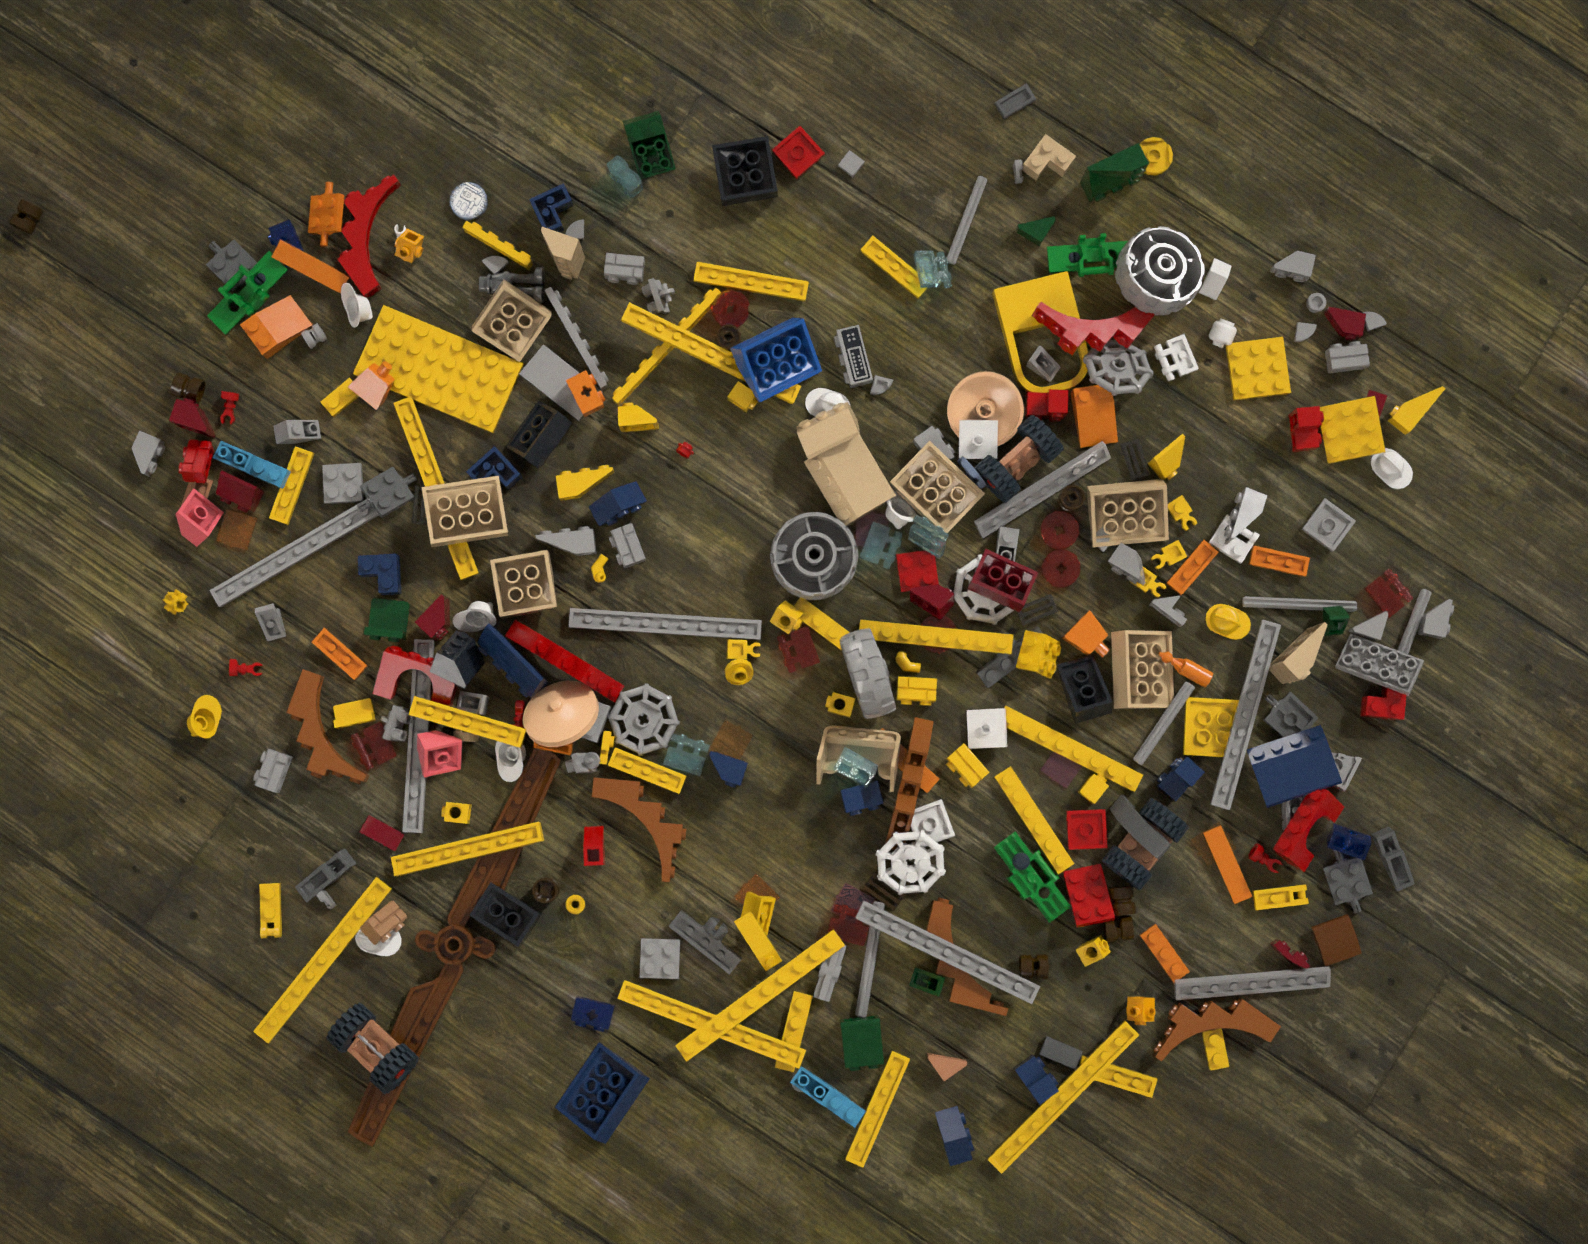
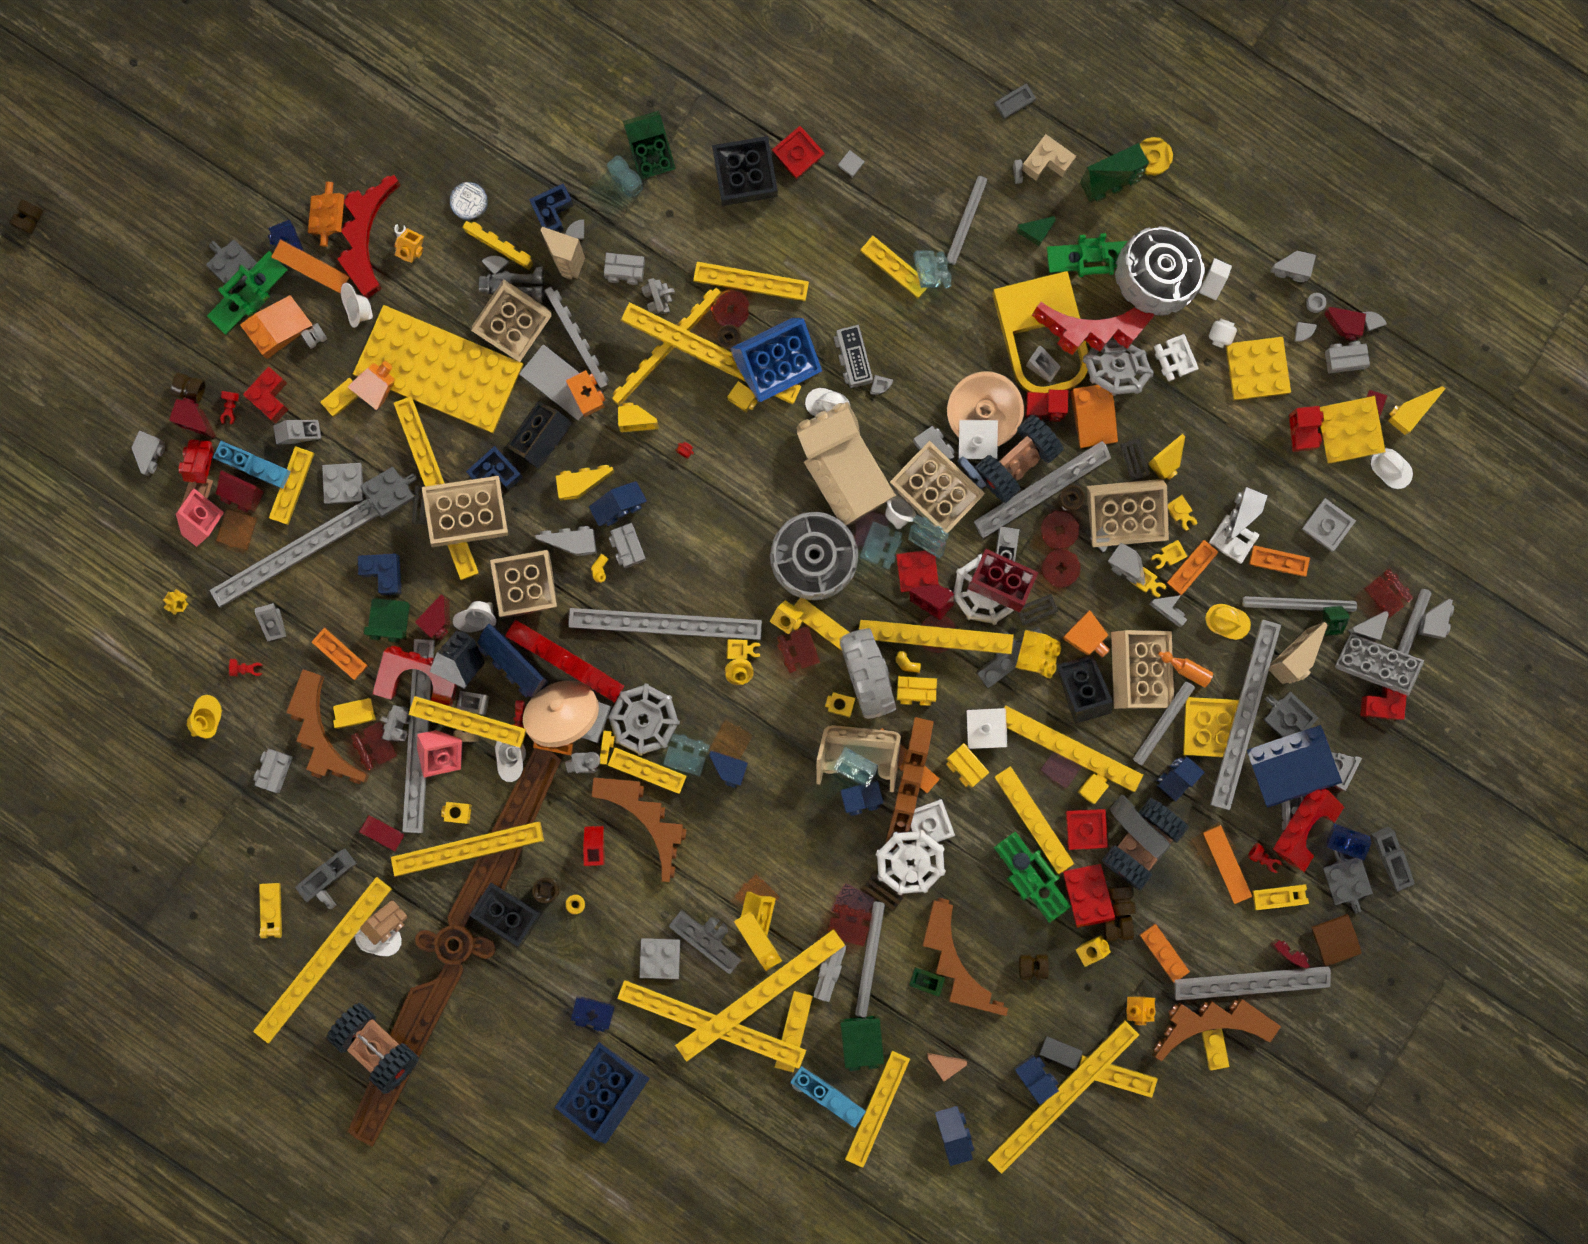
light grey plate [855,900,1040,1004] -> none
none -> red brick [243,366,289,423]

